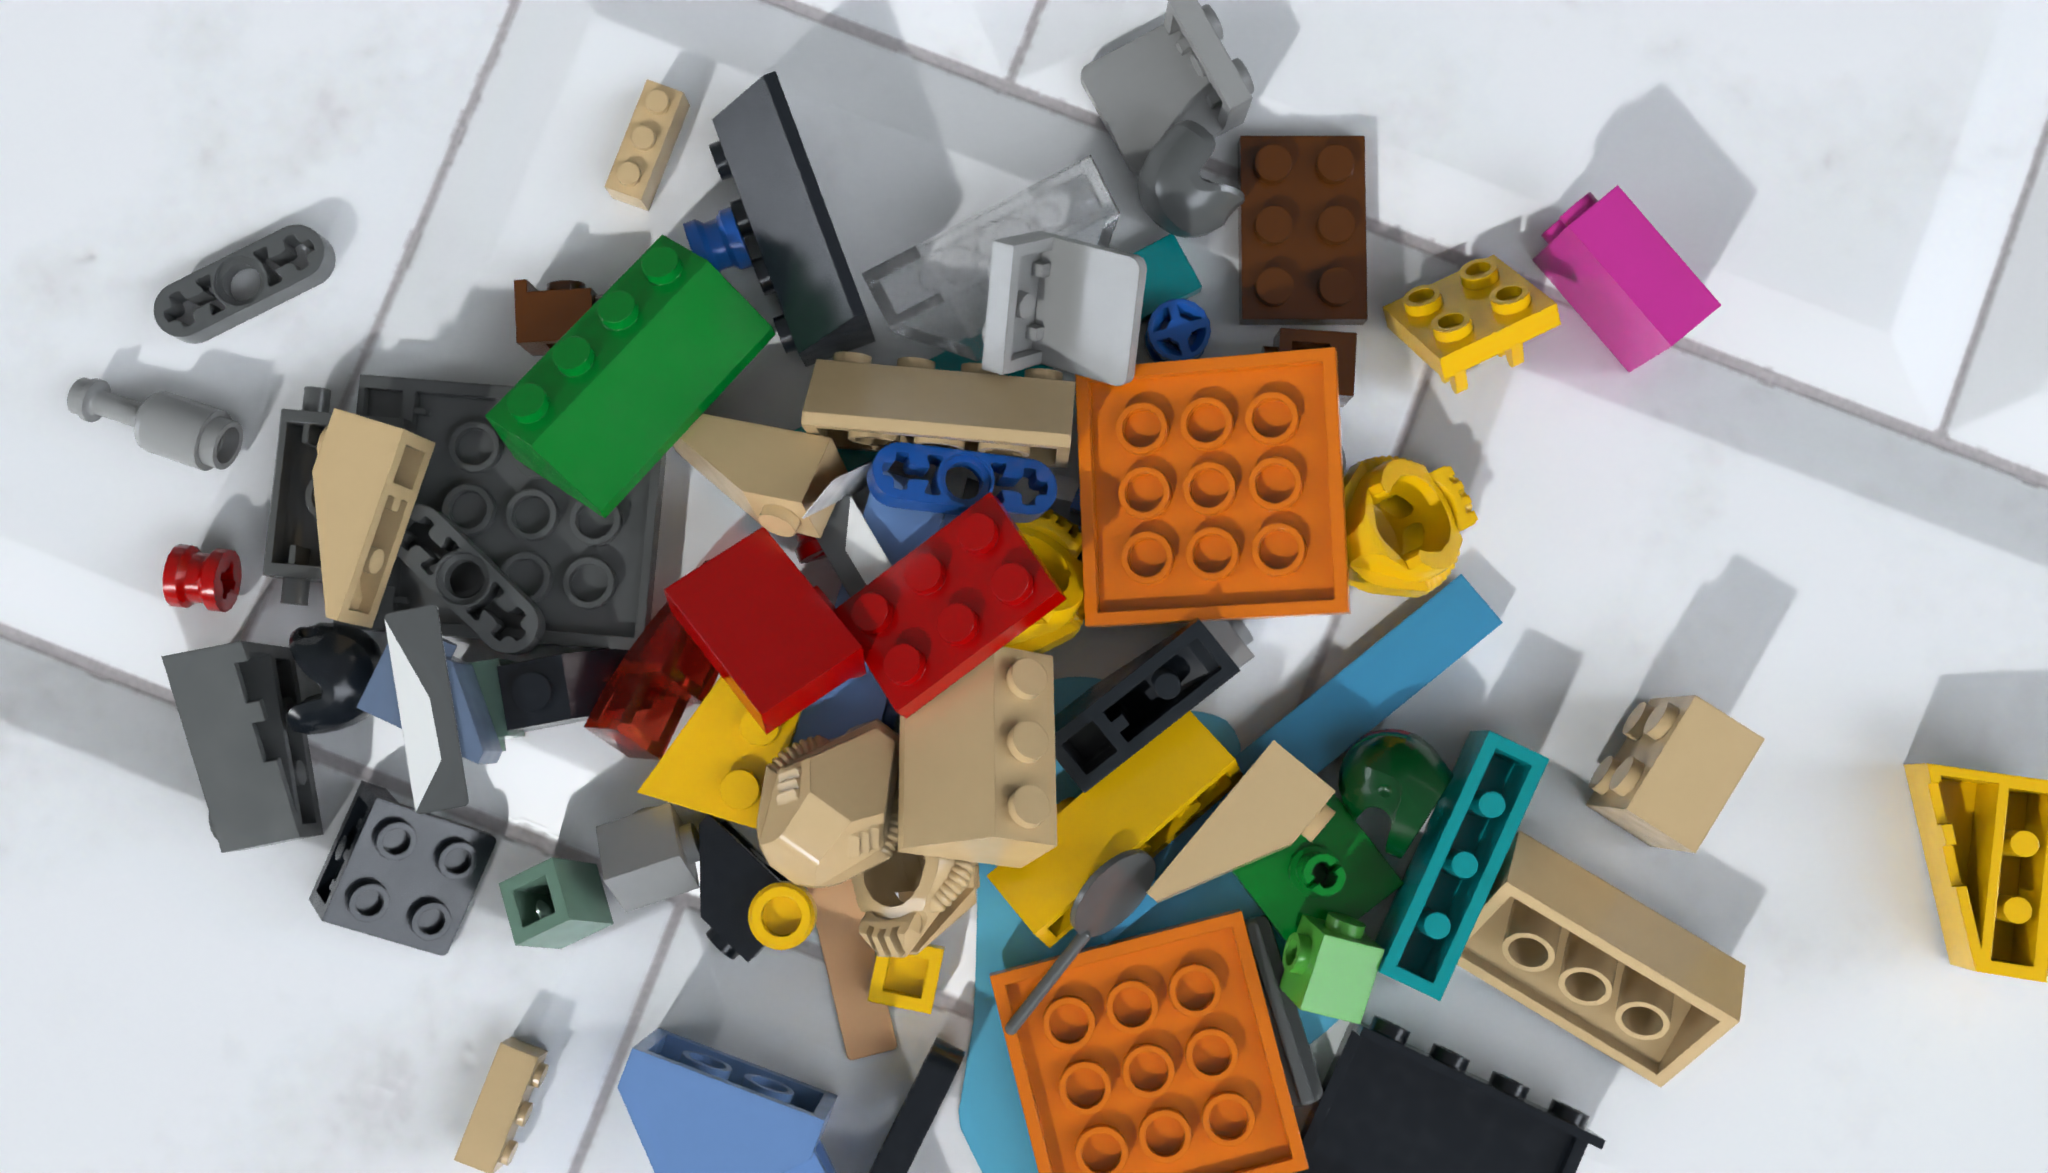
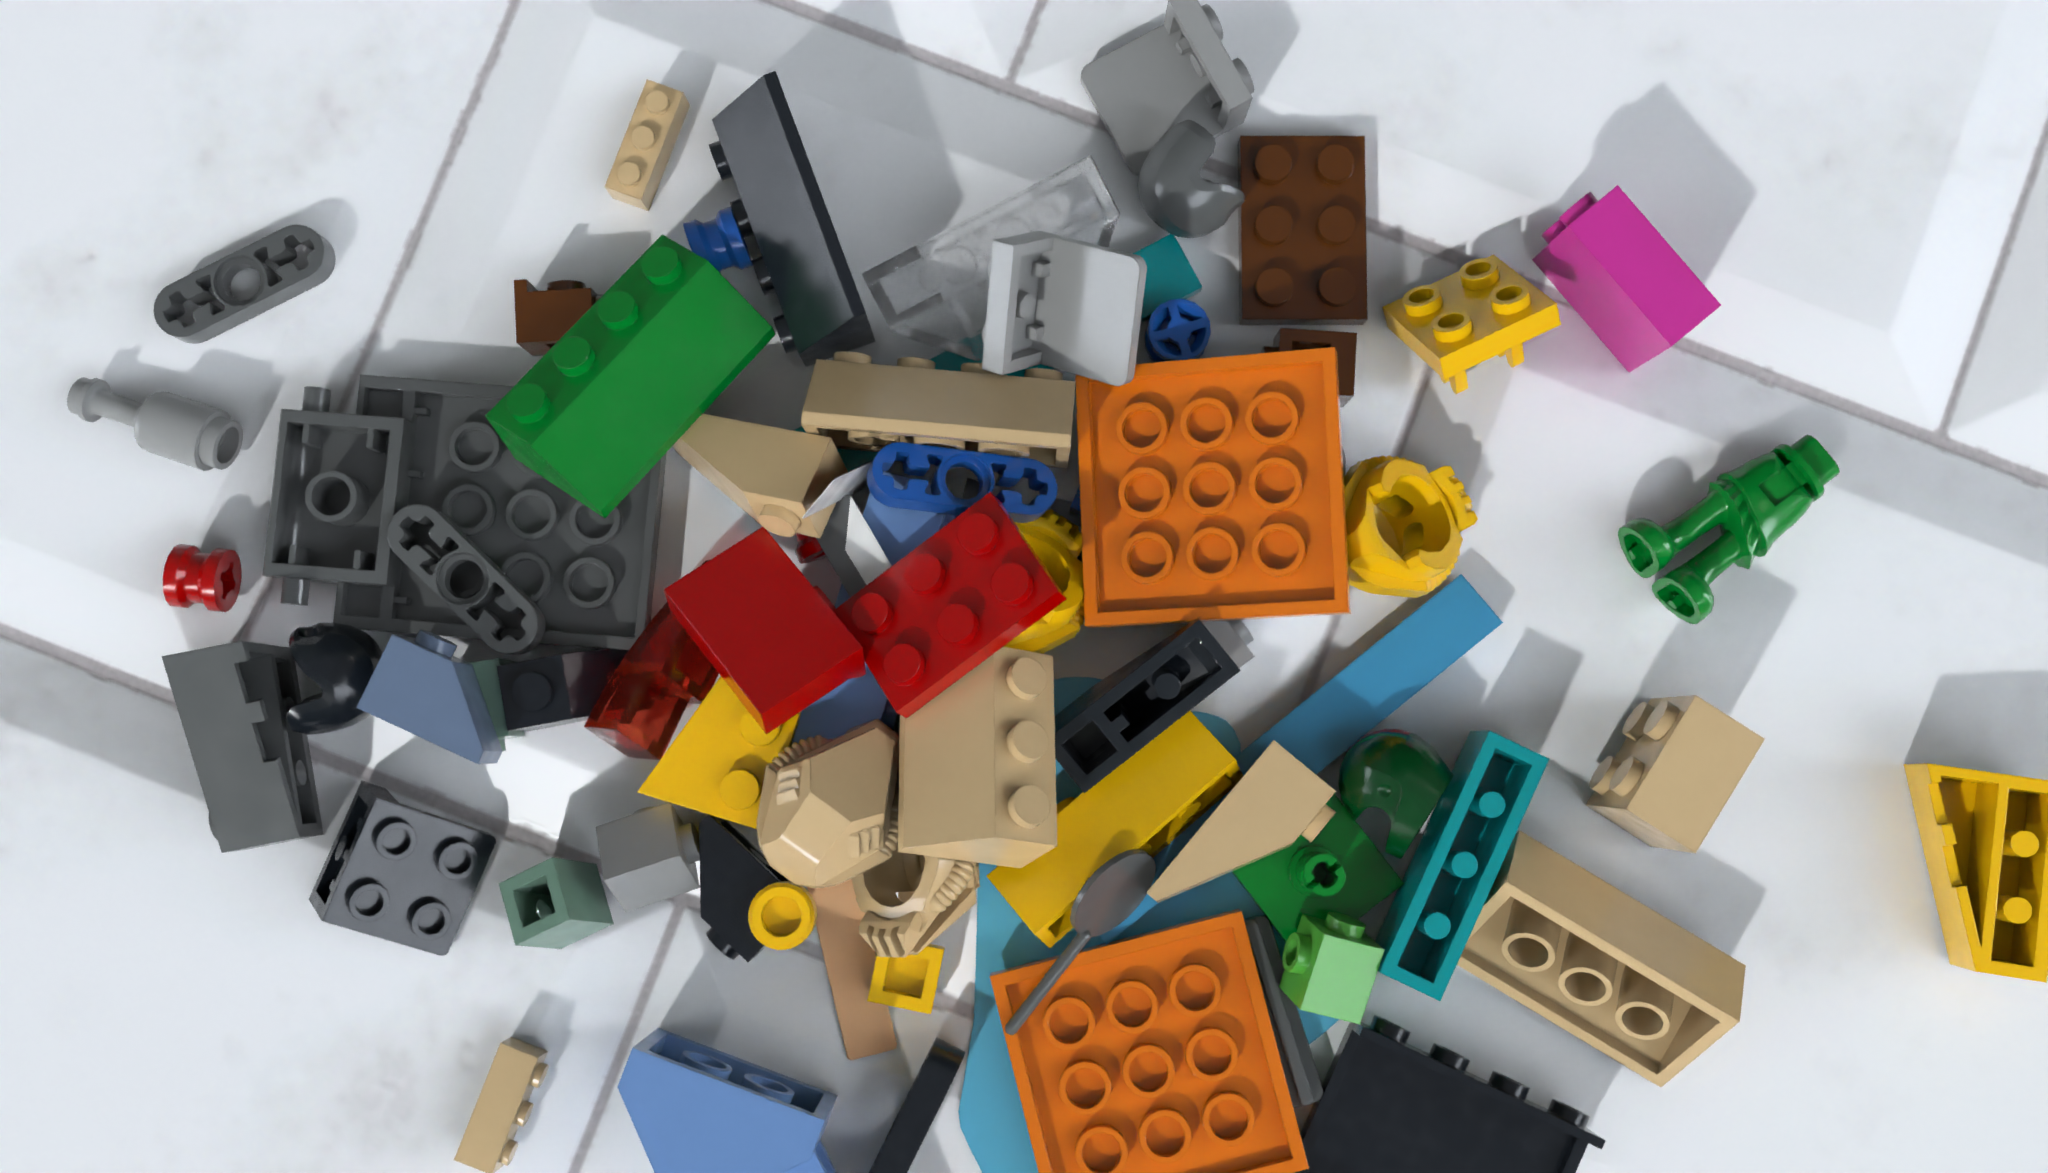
tan slope [312,408,436,628] -> none
dark grey sticker [384,605,469,814] -> none
none -> green piece [1618,435,1840,624]

